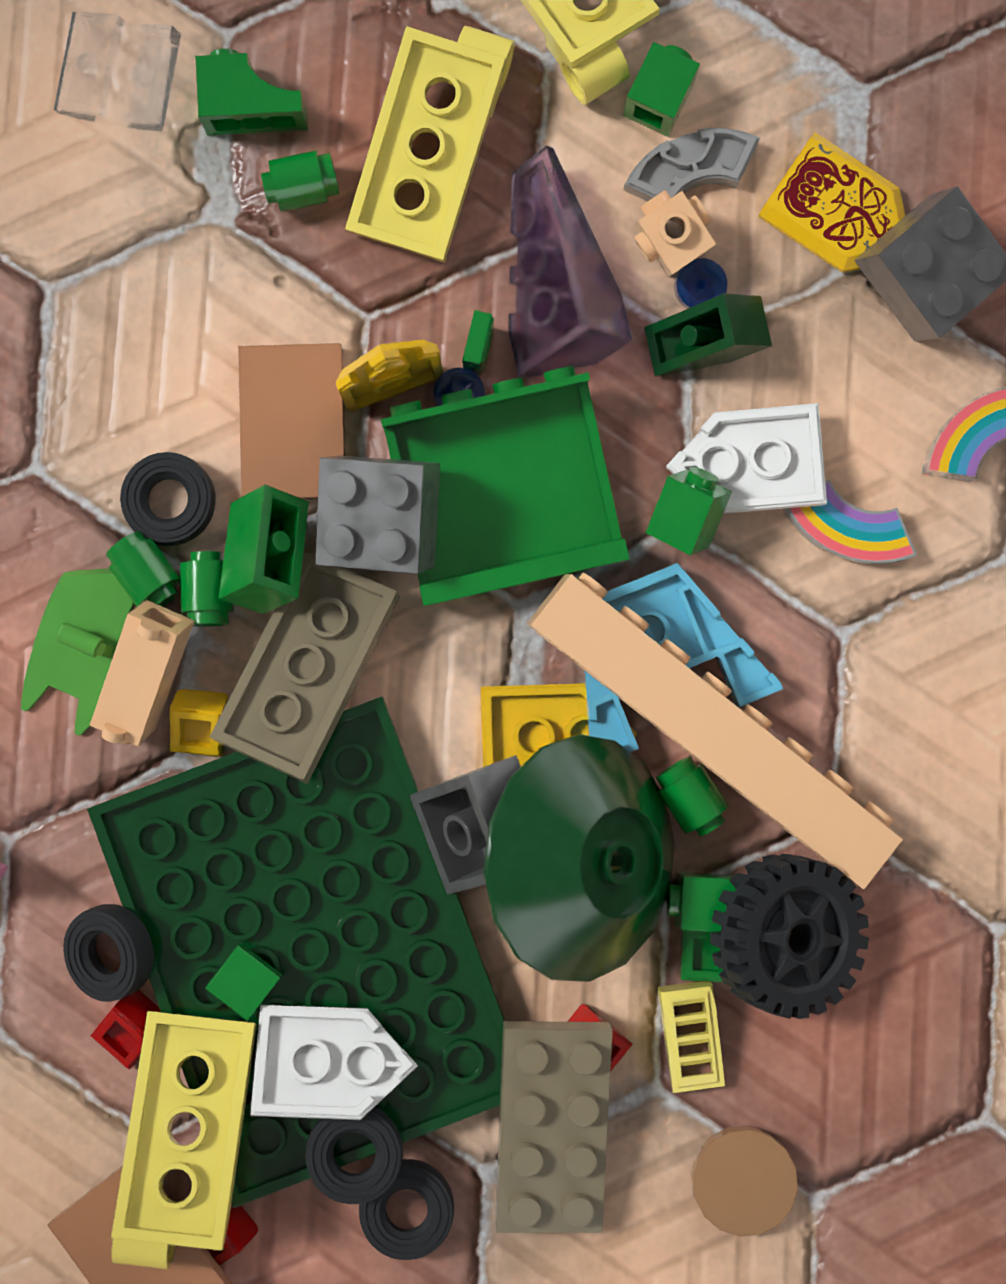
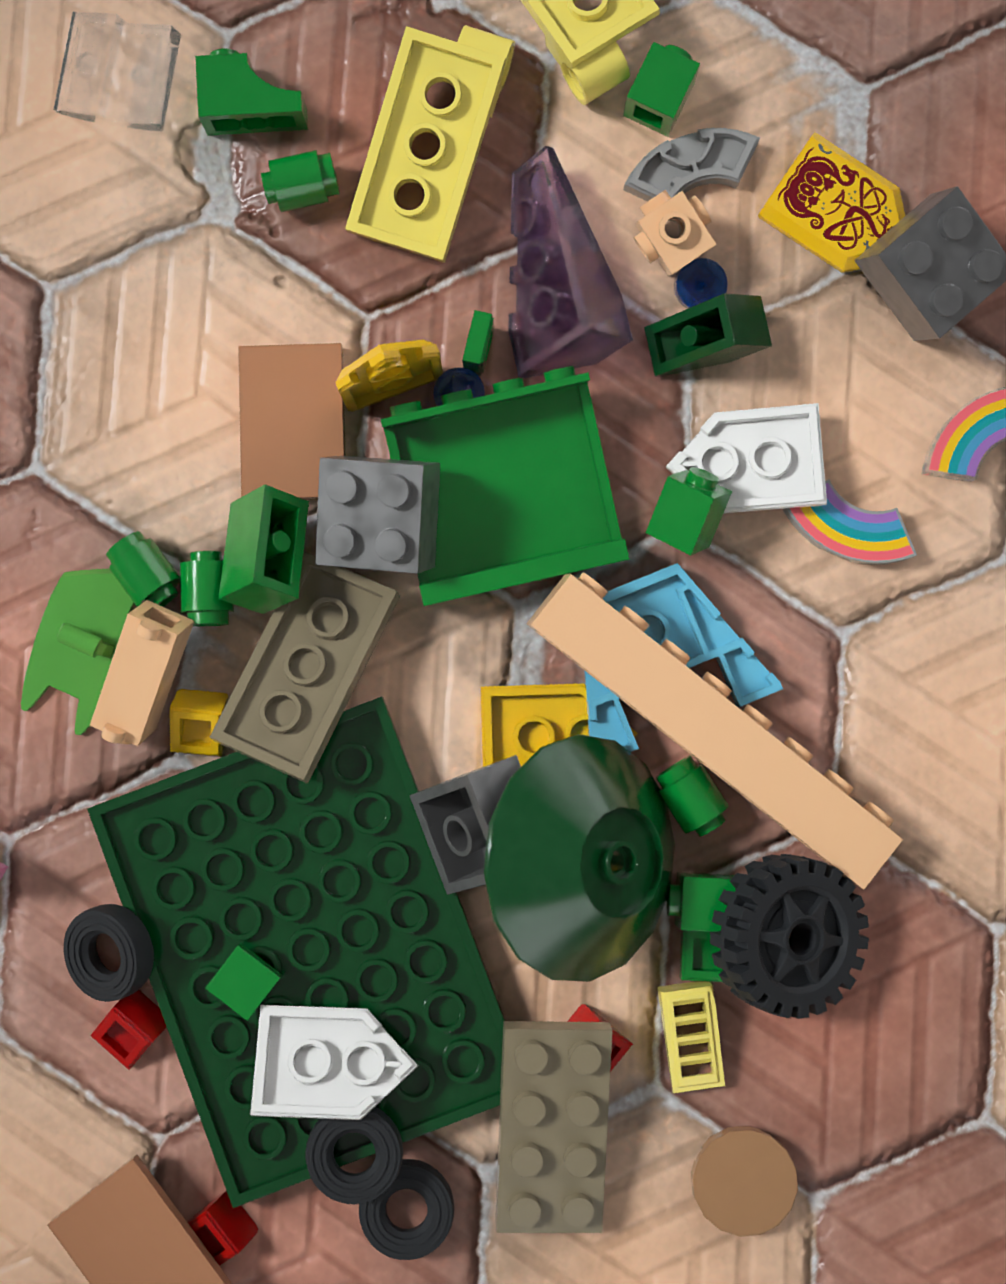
light yellow hinge [111,1011,257,1269] -> none
black tyre [120,452,216,546] -> none

